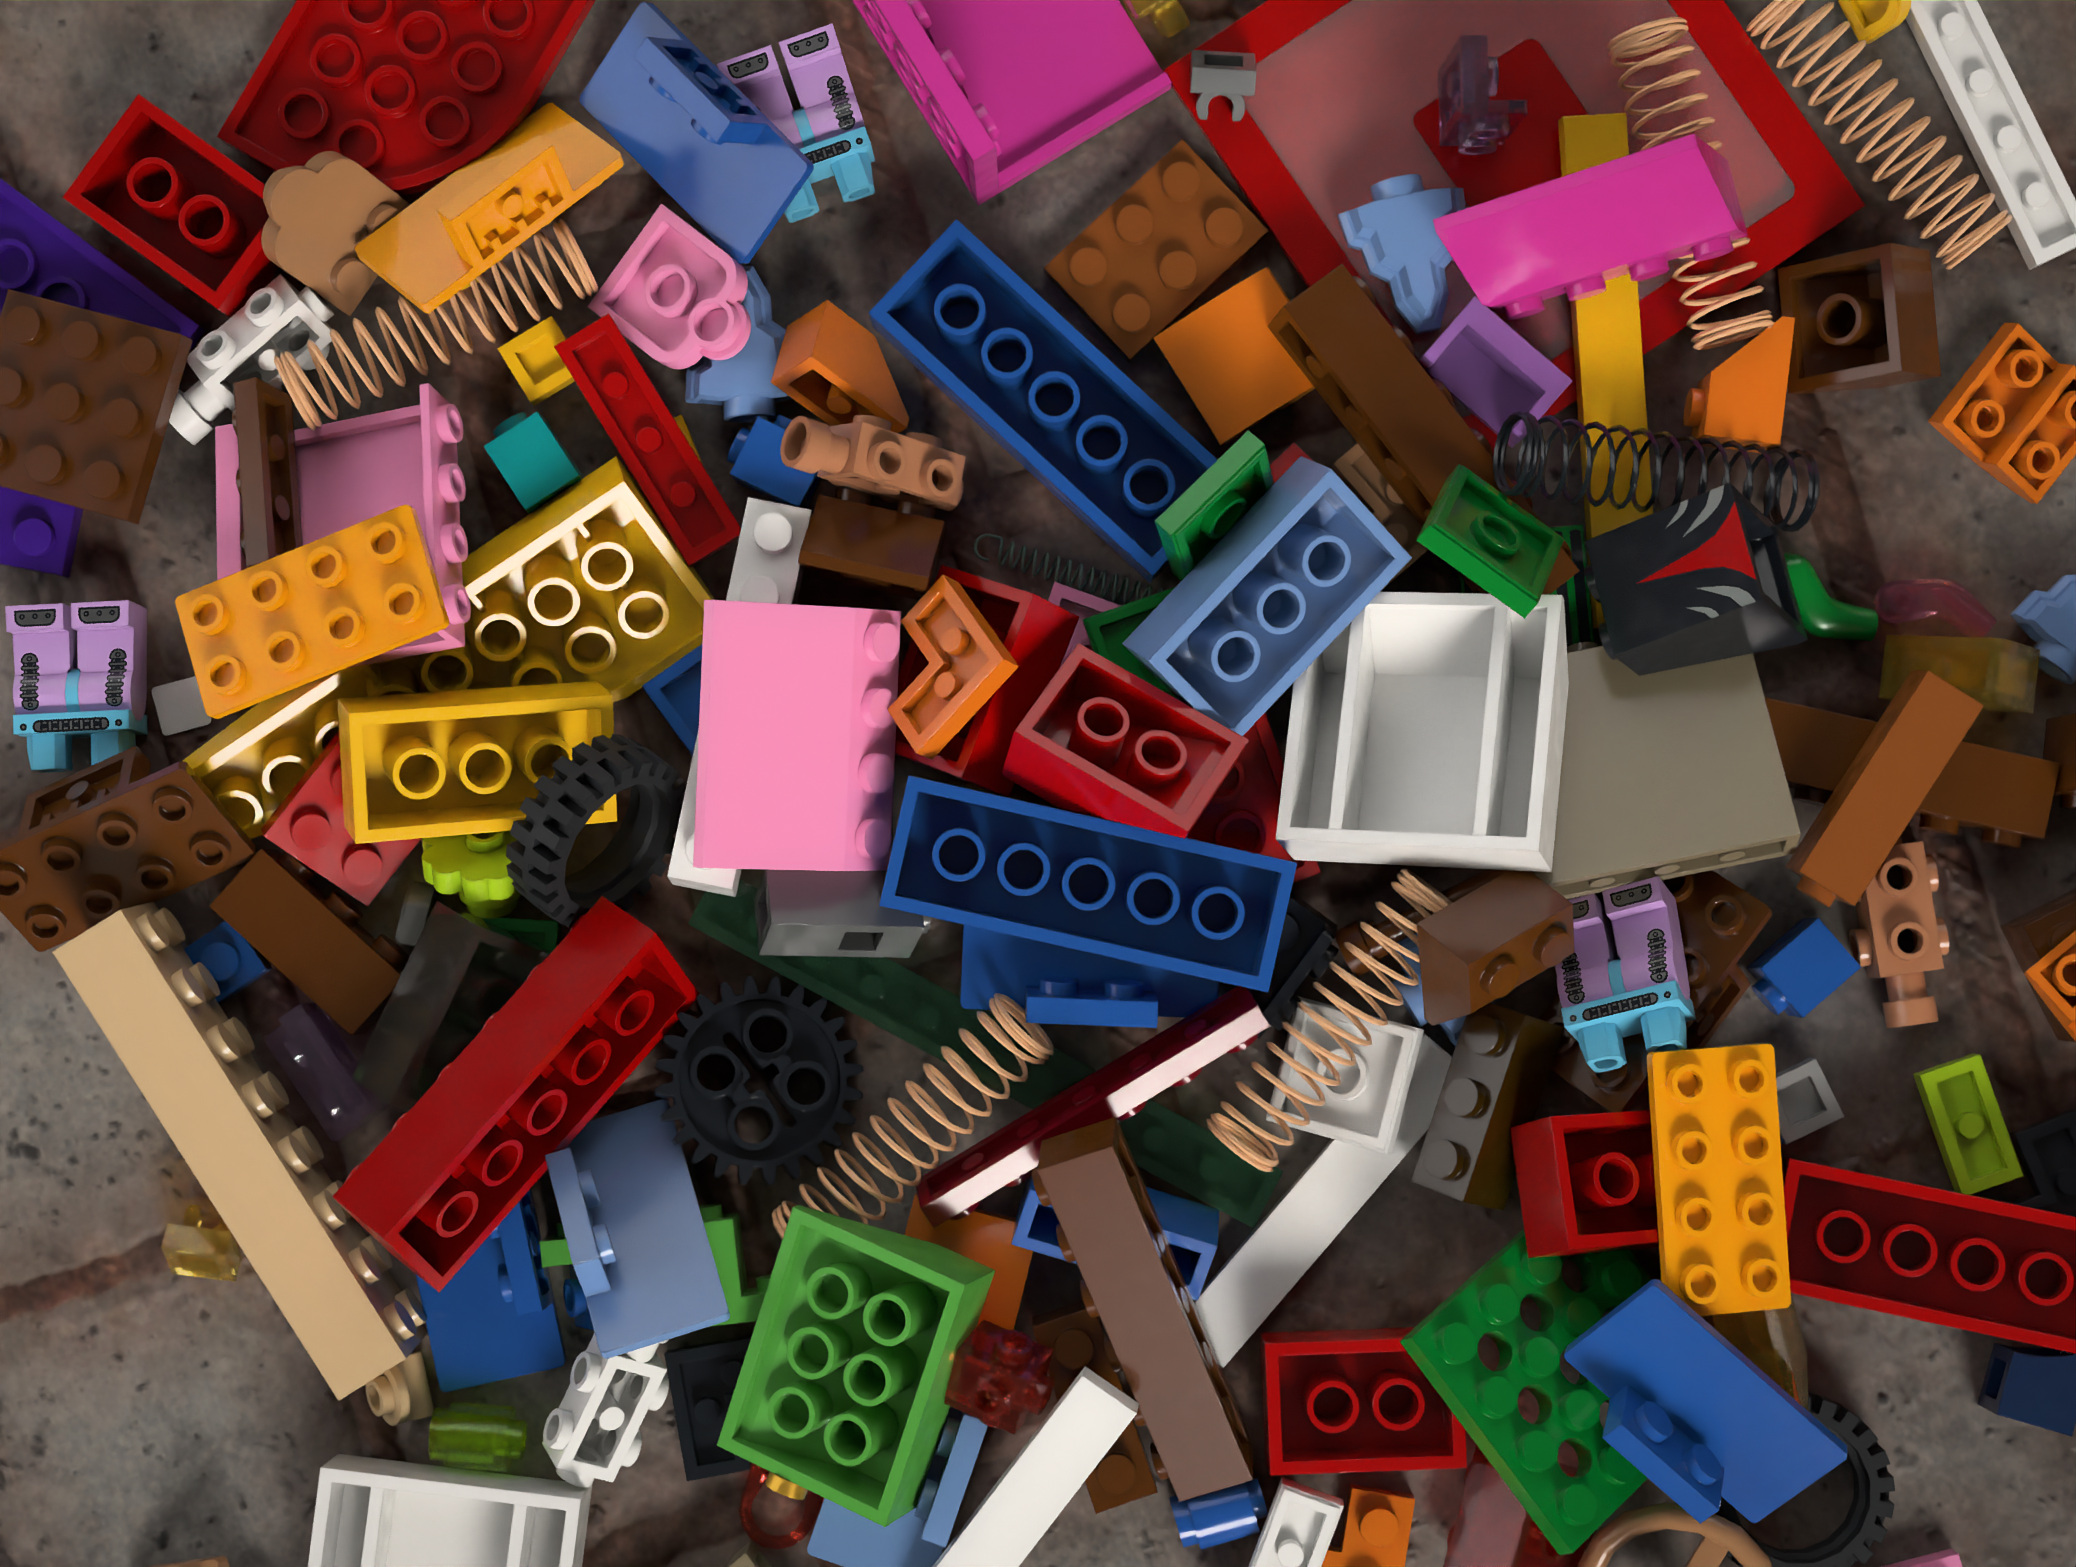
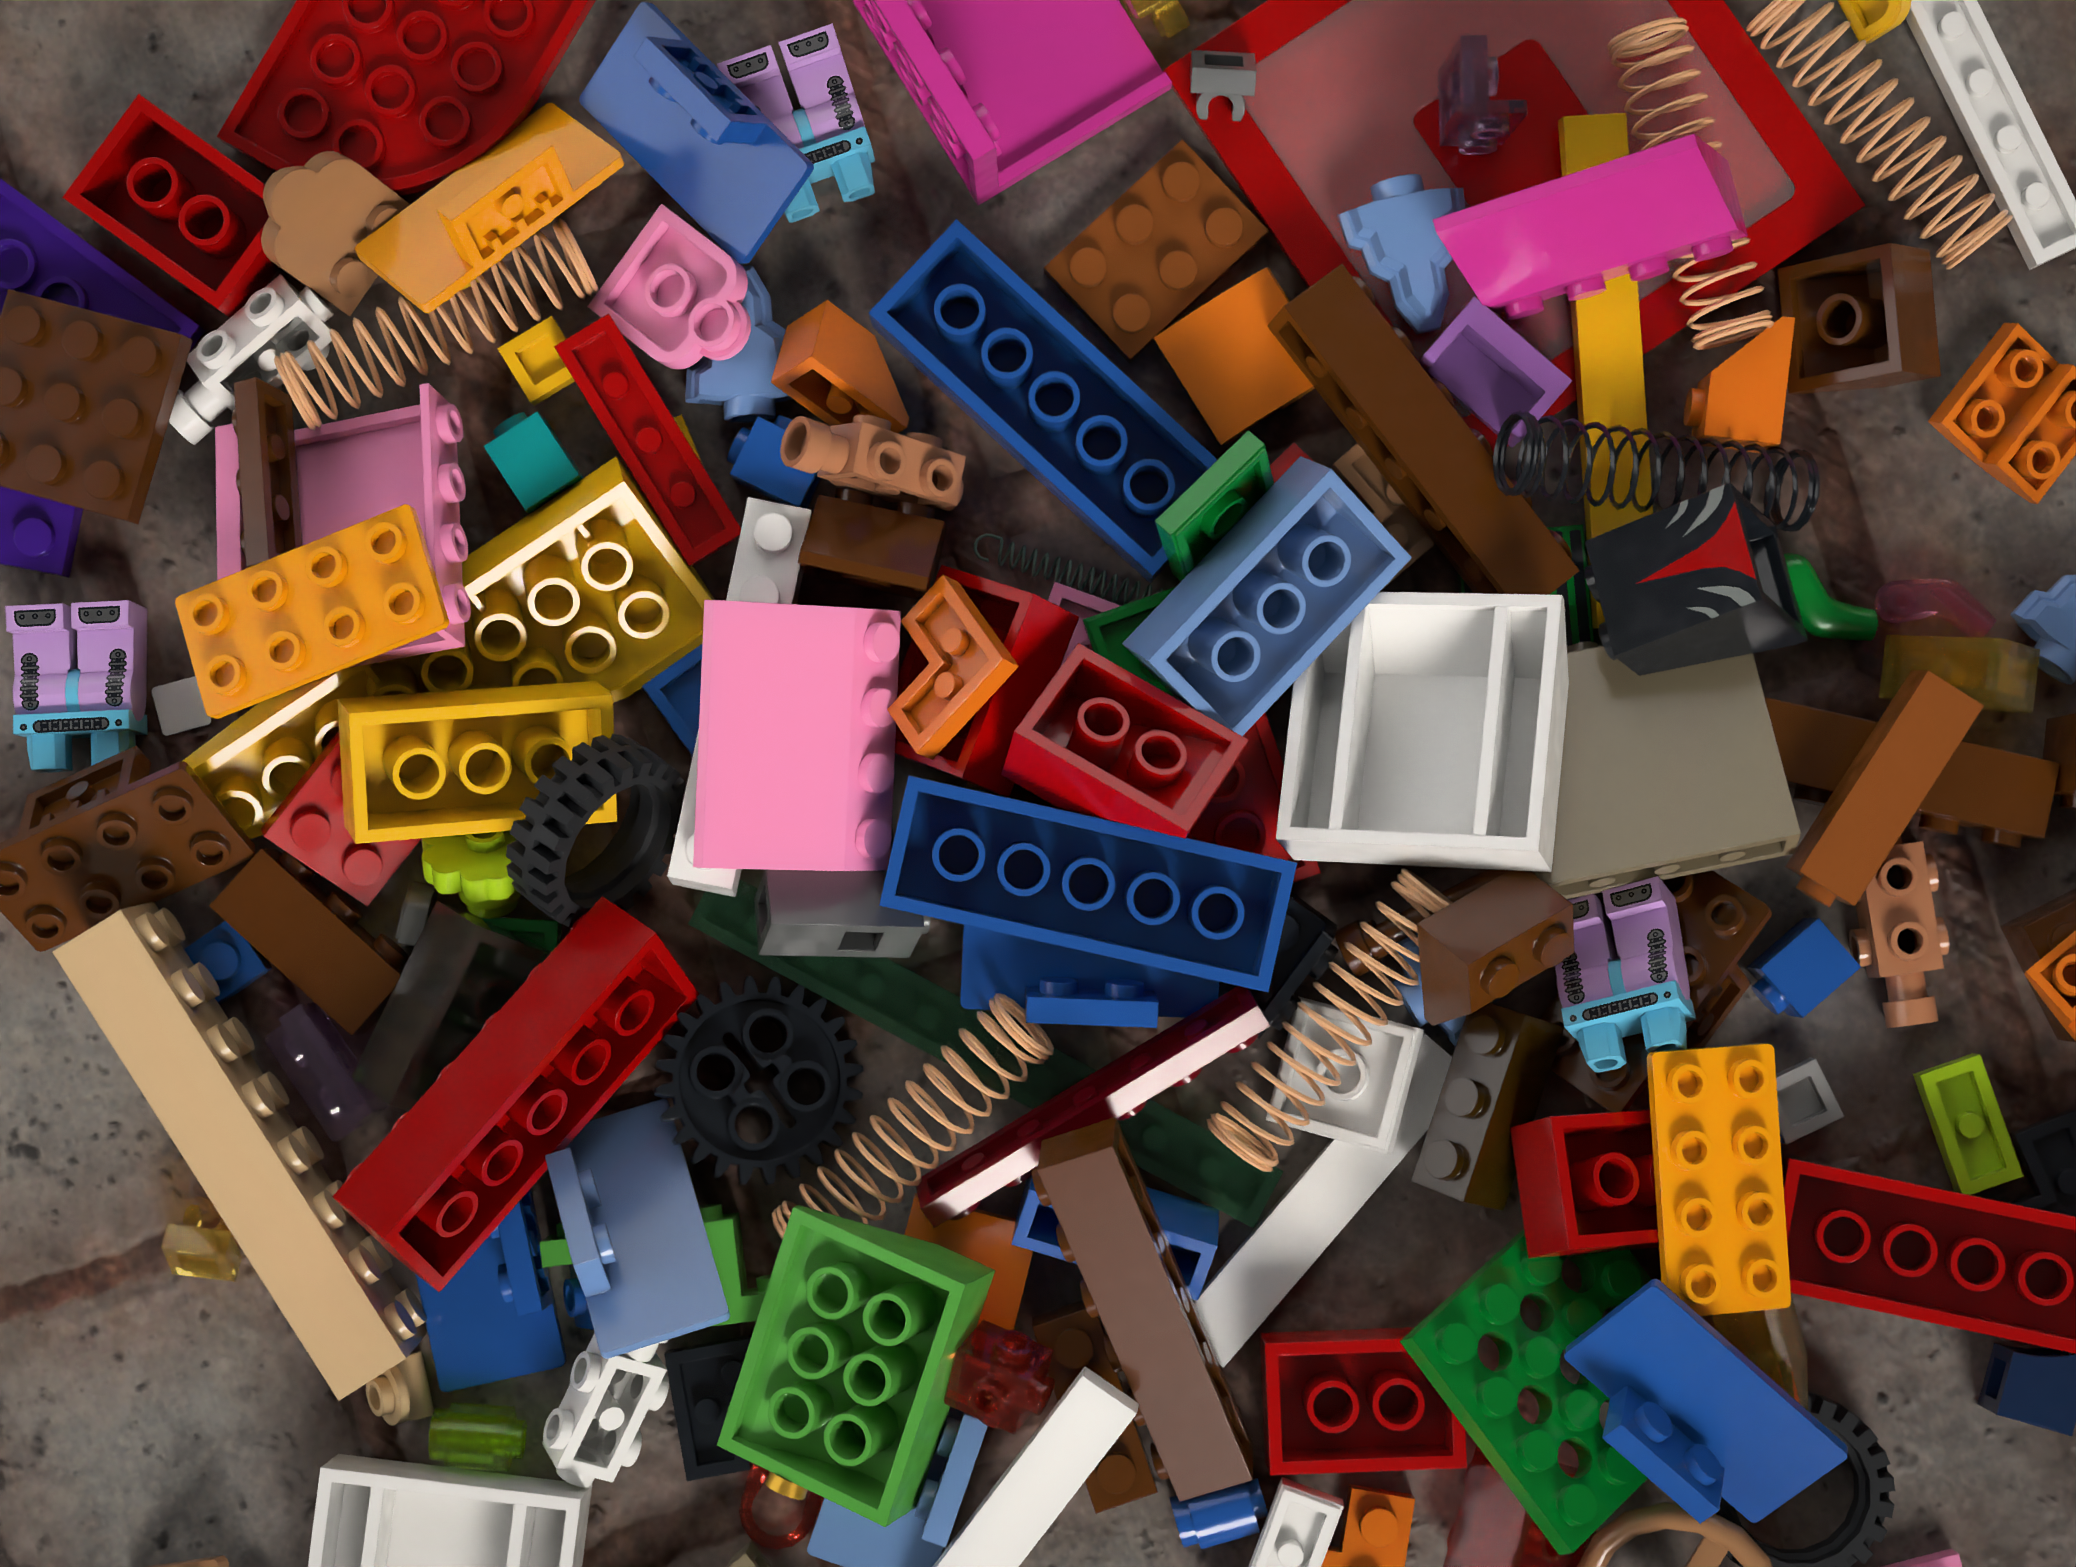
green tile [1416,464,1564,619] -> none

